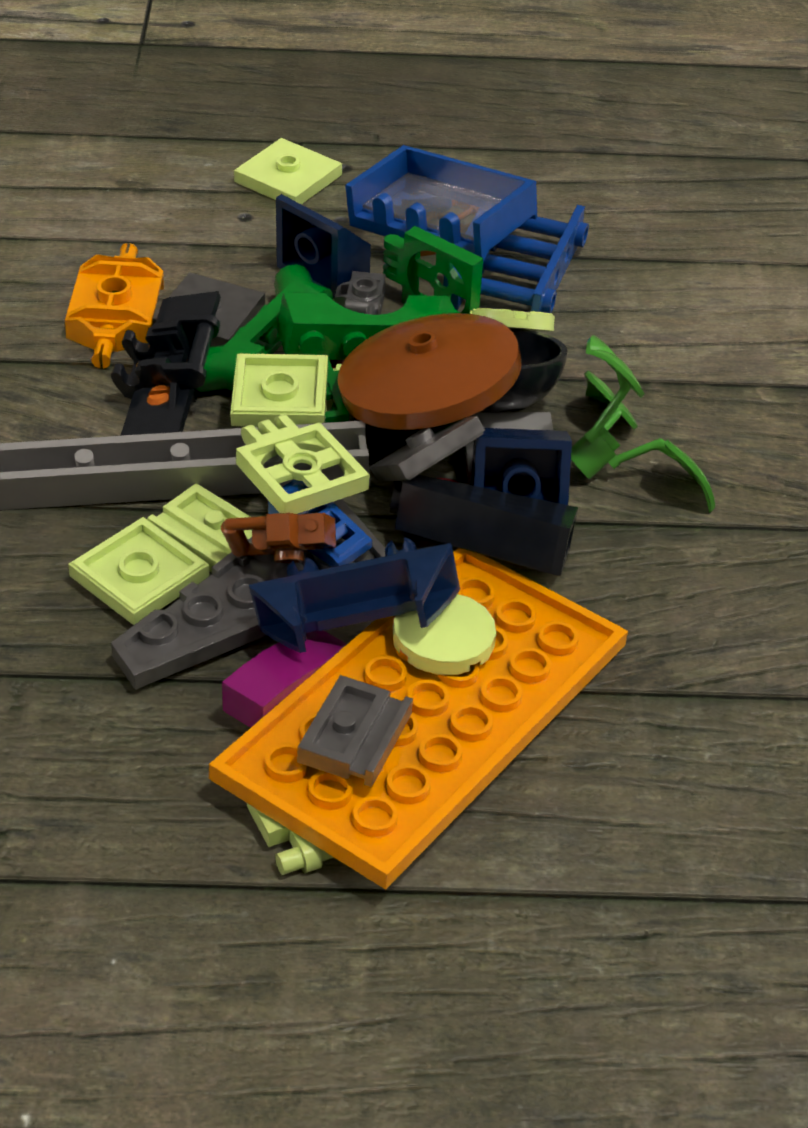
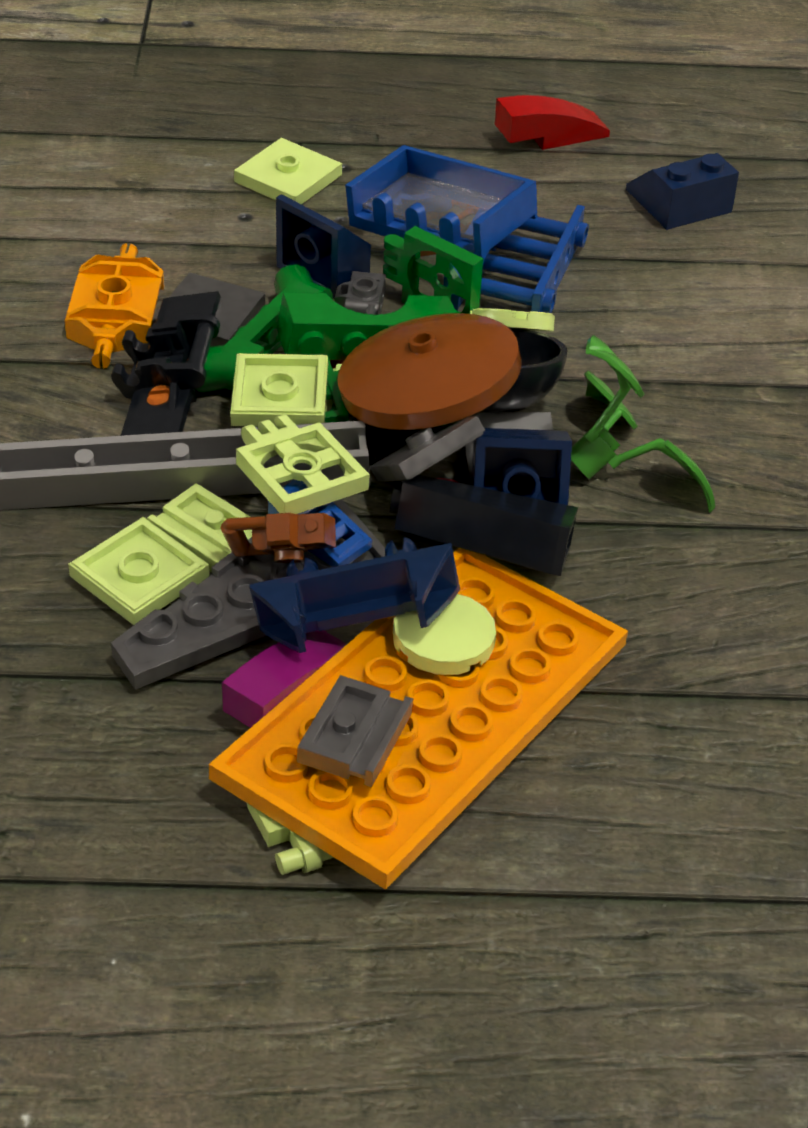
none -> red slope [495,95,610,150]
none -> dark blue slope [626,153,739,230]

